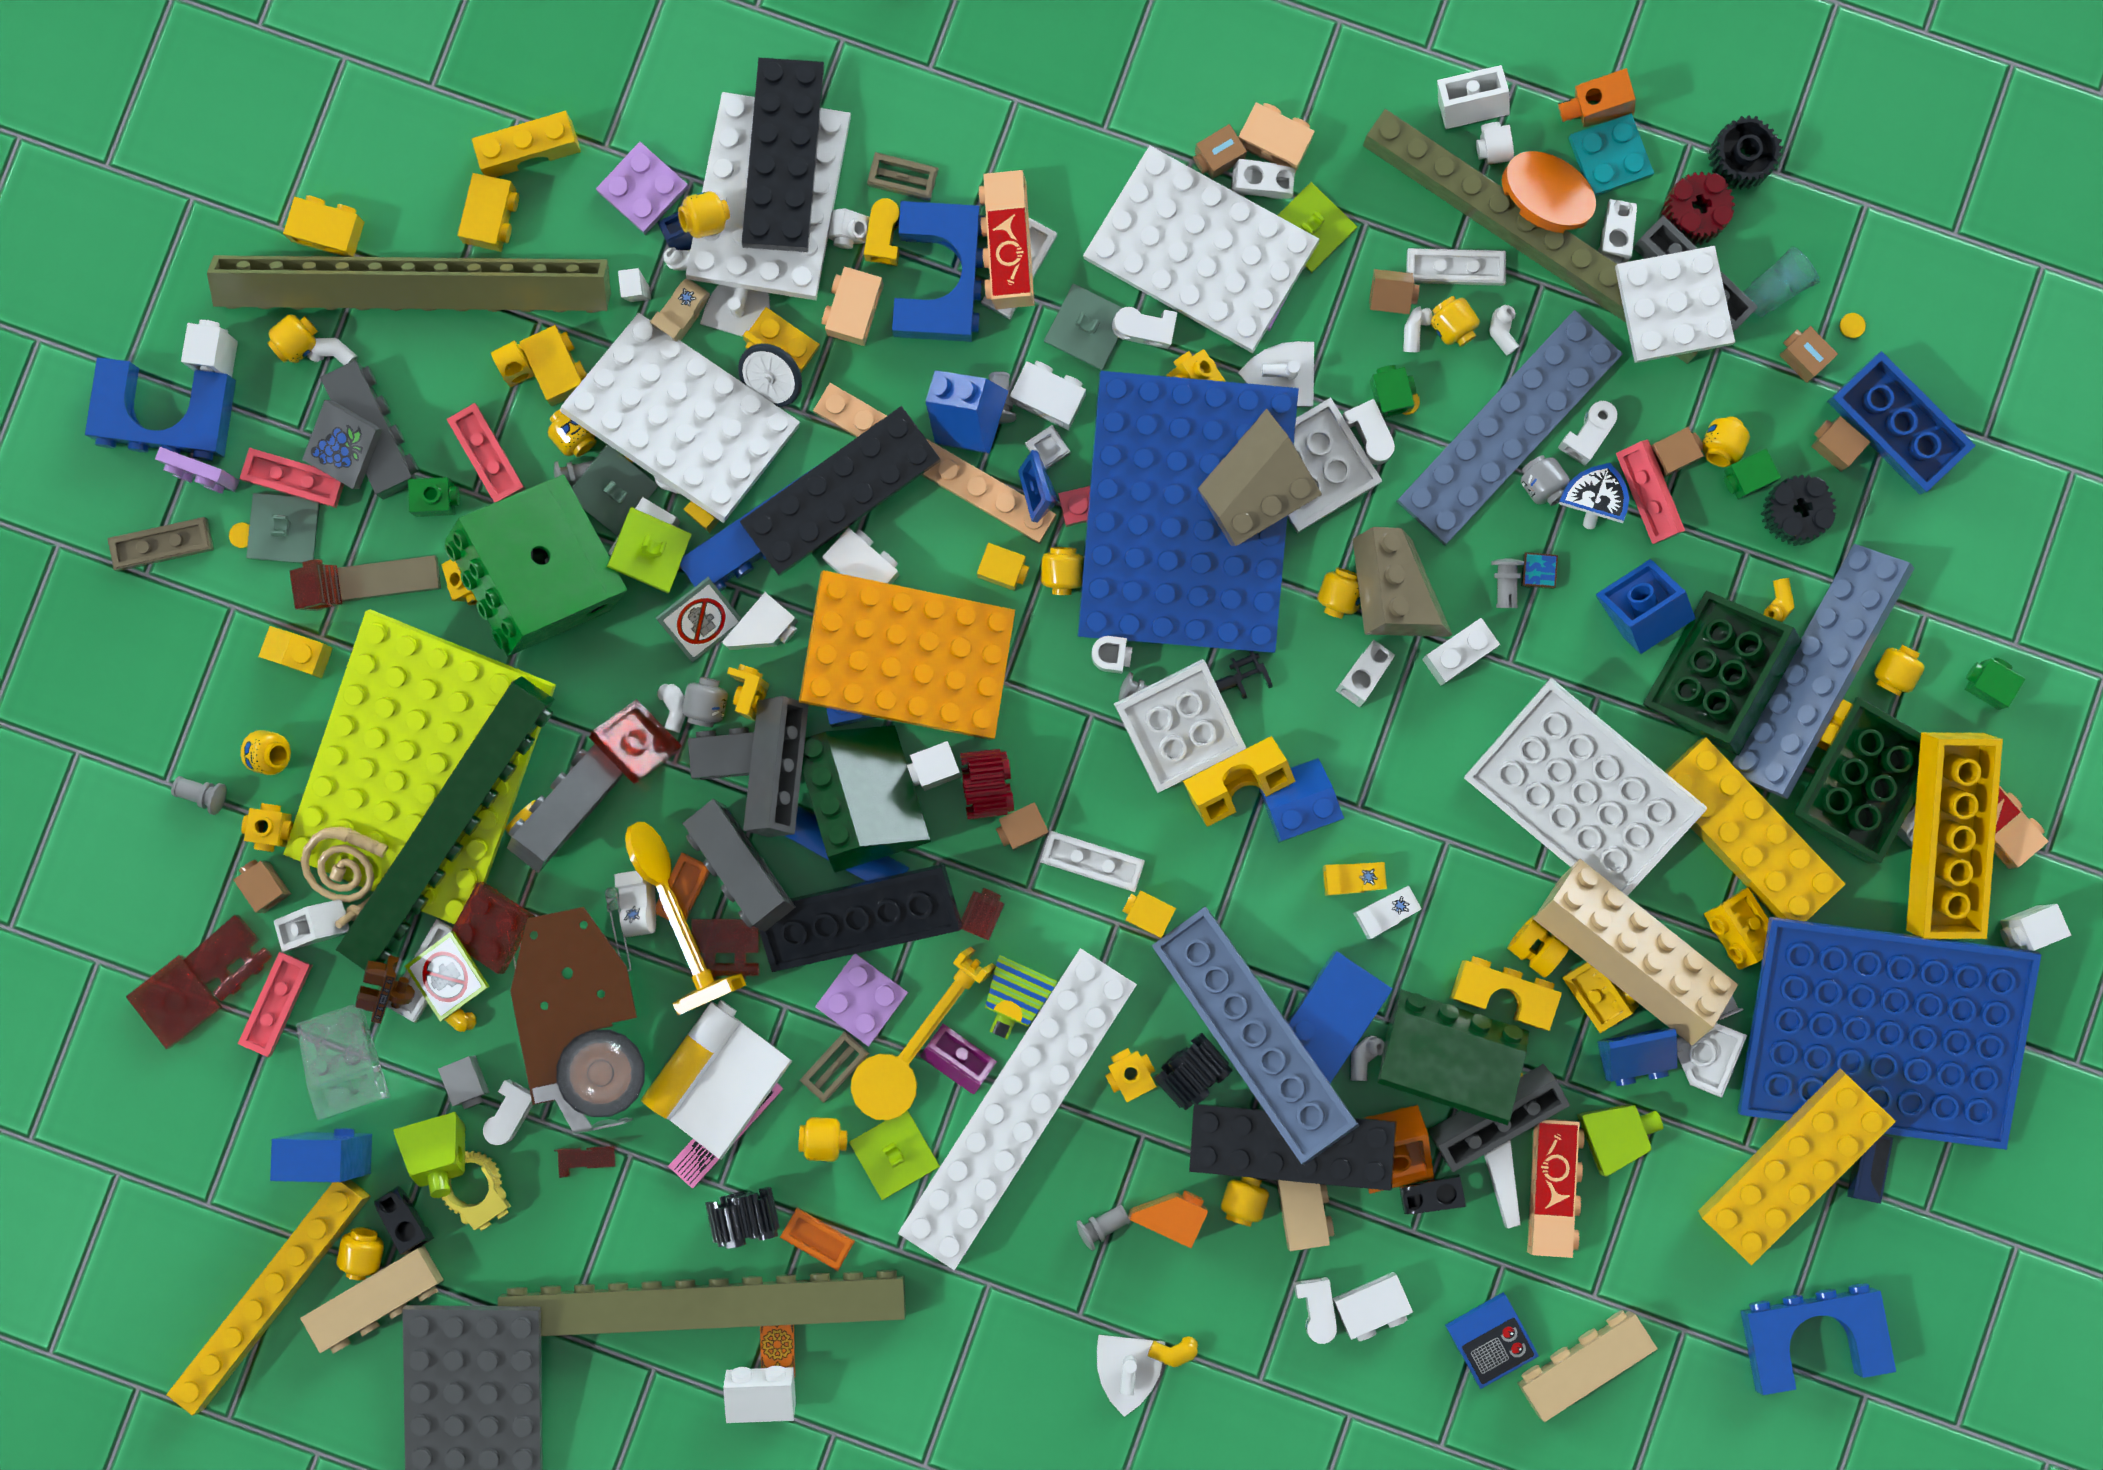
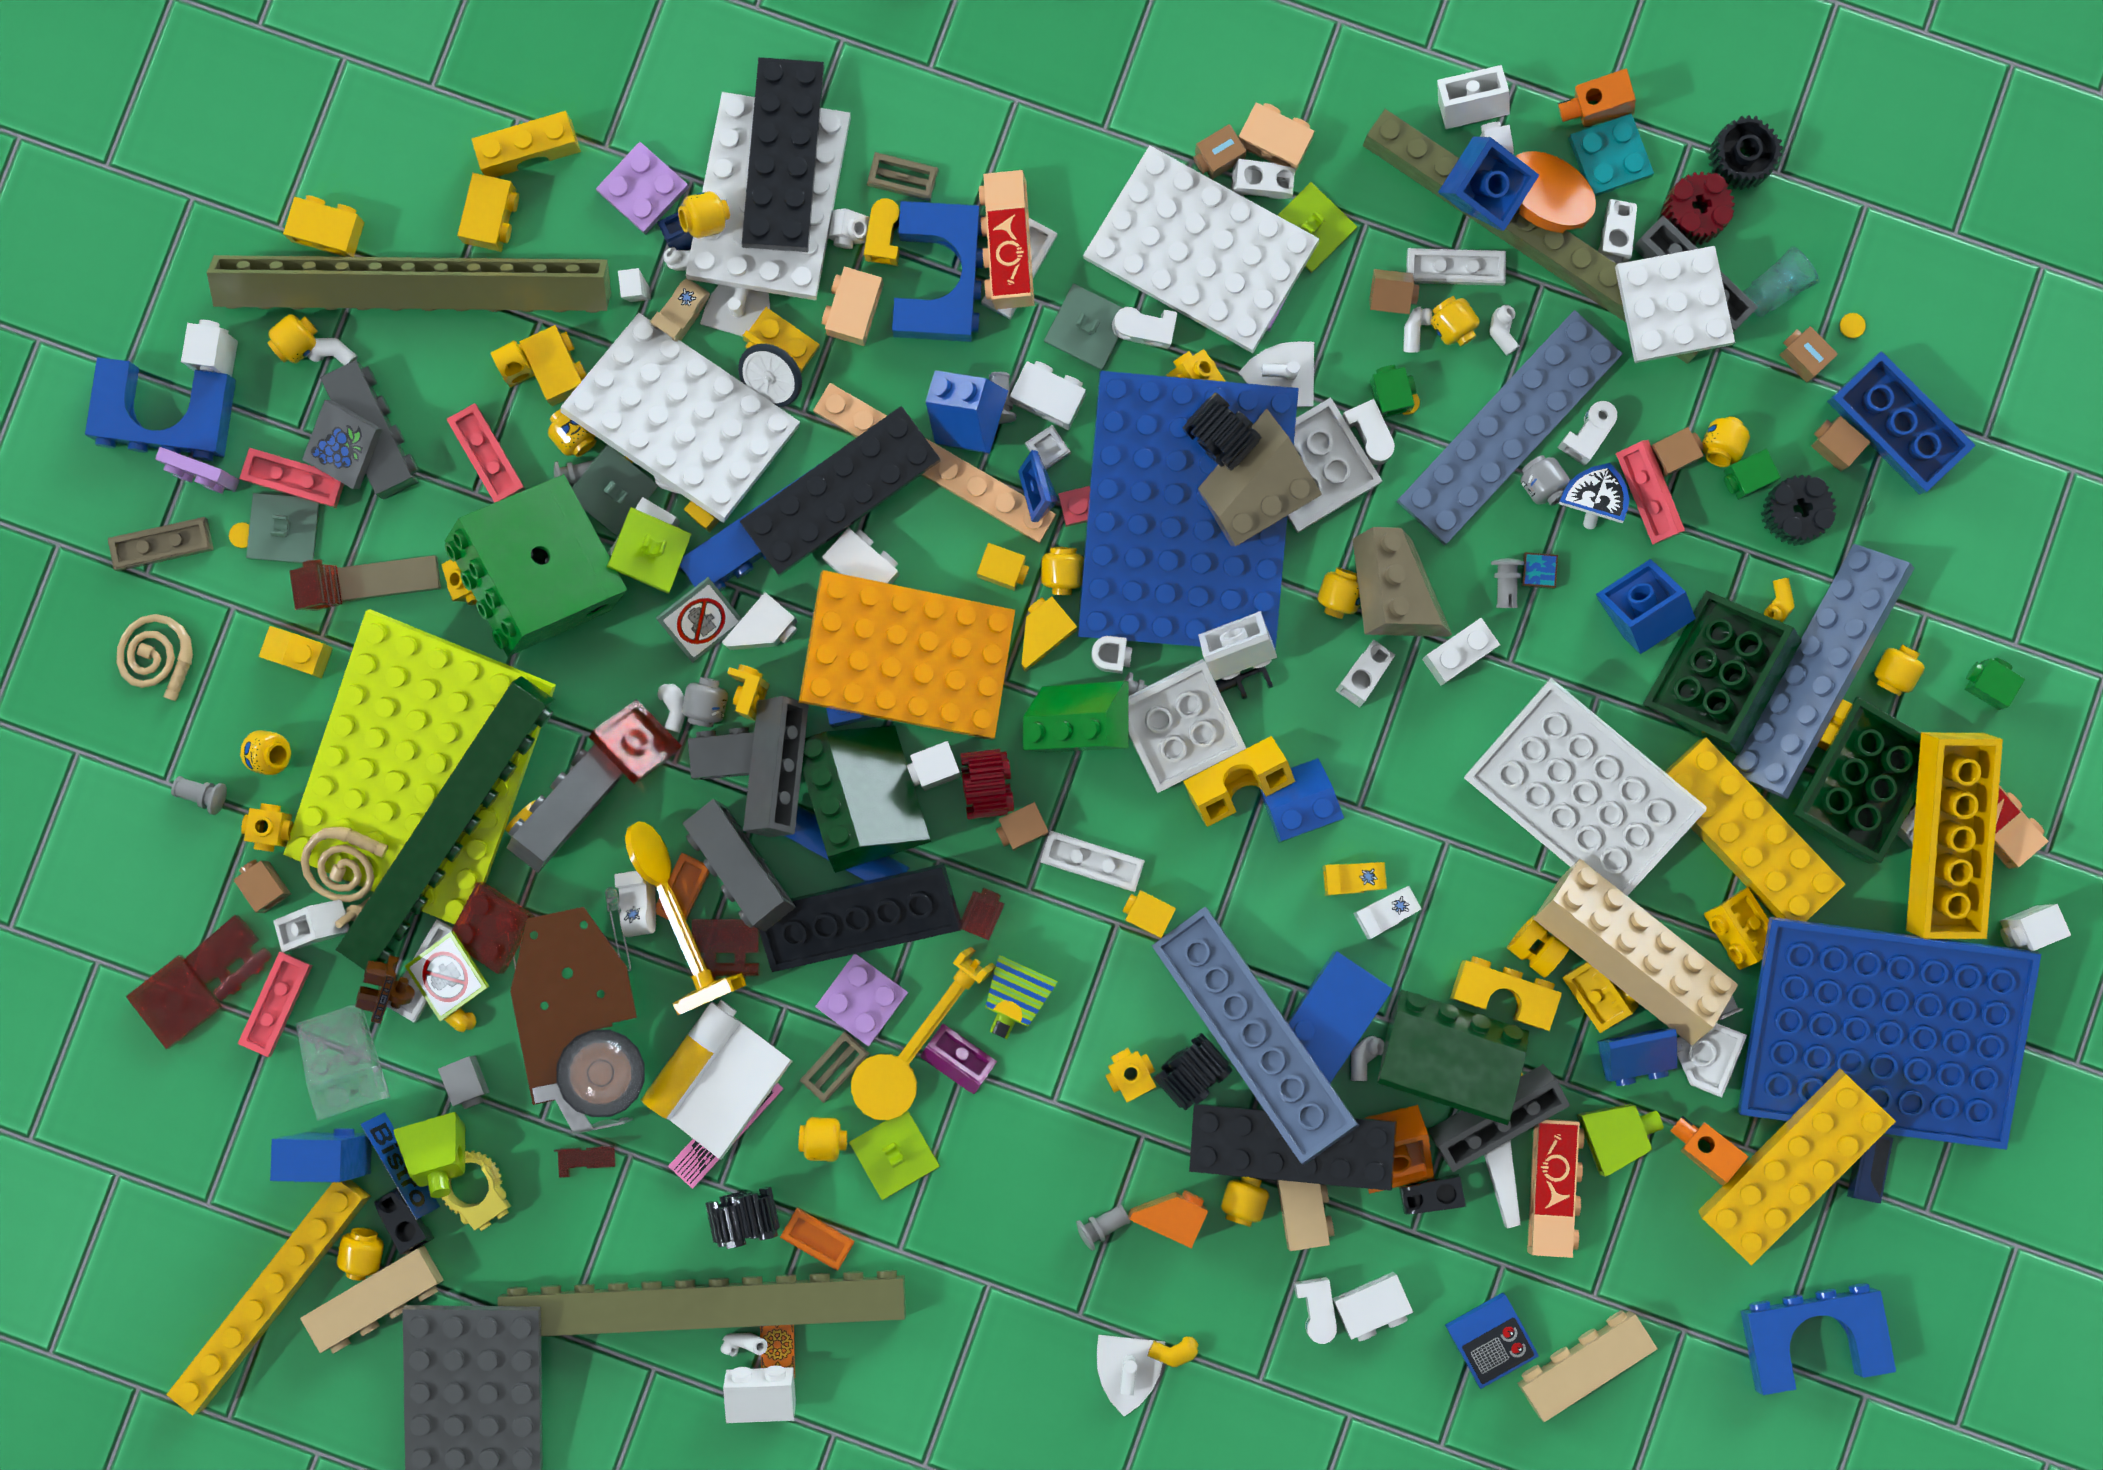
green brick [408,477,460,517] -> none
white leg [483,1079,533,1145] -> none
white brick [898,948,1137,1270] -> none
none -> tan piece [117,614,193,701]
none -> blue sticker [360,1112,440,1220]
none -> white arm [720,1333,768,1357]
none -> yellow slope [1021,596,1077,671]
none -> green slope [1023,681,1129,753]
none -> black brick [1182,393,1262,471]
none -> white slope [1198,611,1277,680]
none -> blue slope [1438,136,1539,231]
none -> orange torso [1670,1116,1749,1186]

